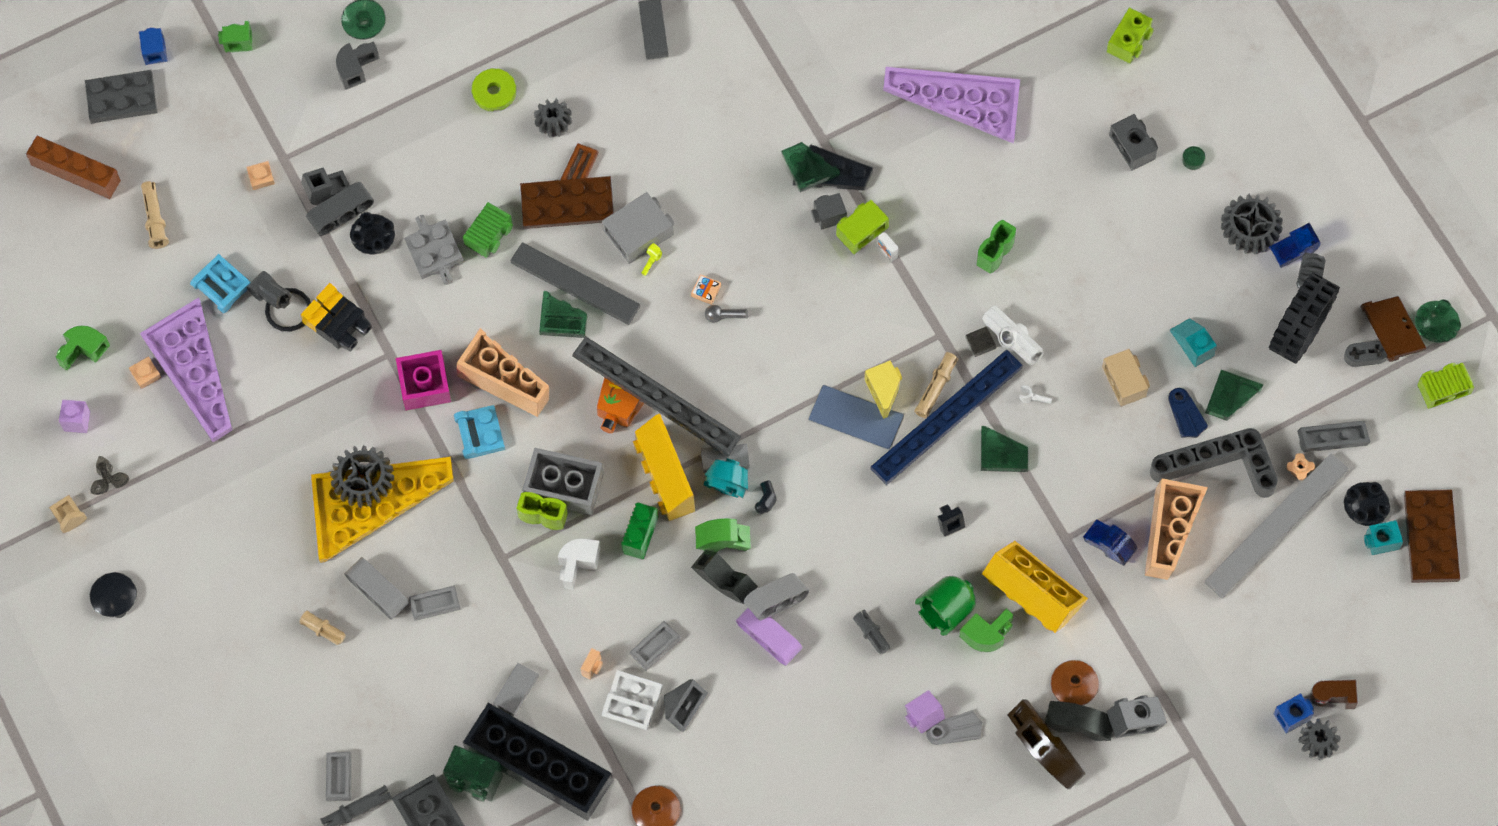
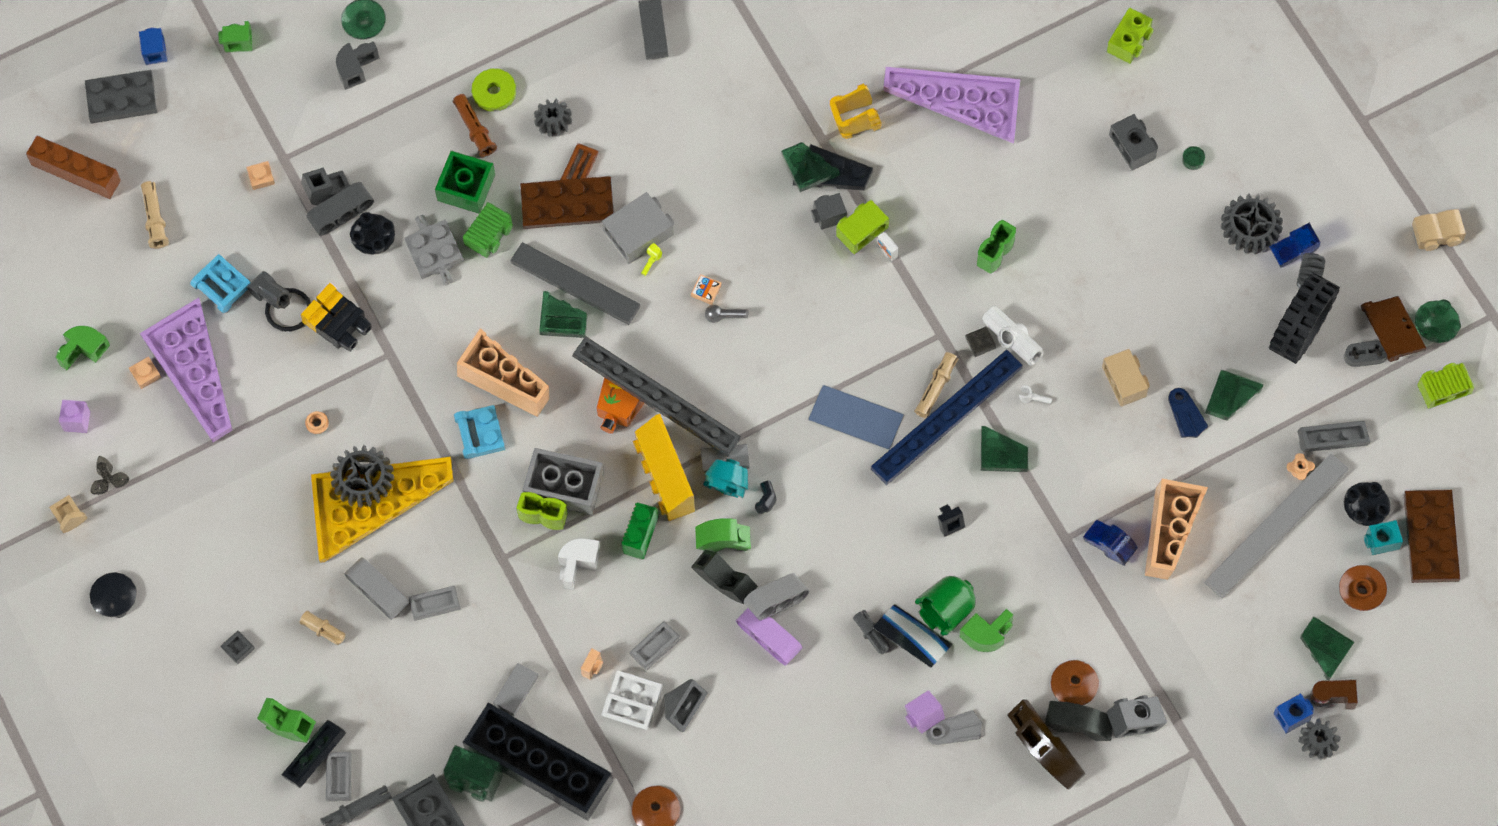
dark pink brick [396,350,451,411] -> none
light yellow slope [864,360,902,419] -> none
yellow slope [982,541,1088,633] -> none
dark grey beam [1150,428,1278,498] -> none
teal slope [1170,318,1217,367] -> none
none -> dark grey tile [221,631,255,664]
none -> bright green brick [257,697,316,743]
none -> black tile [281,720,346,788]
none -> light nougat plate [305,411,329,434]
none -> green brick [435,151,495,214]
none -> dark orange pin [452,94,497,157]
none -> yellow piece [830,83,882,139]
none -> sticker [873,604,952,668]
none -> clear green wing [1300,616,1354,681]
none -> dark orange dish [1339,565,1387,611]
none -> tan brick [1412,209,1466,251]

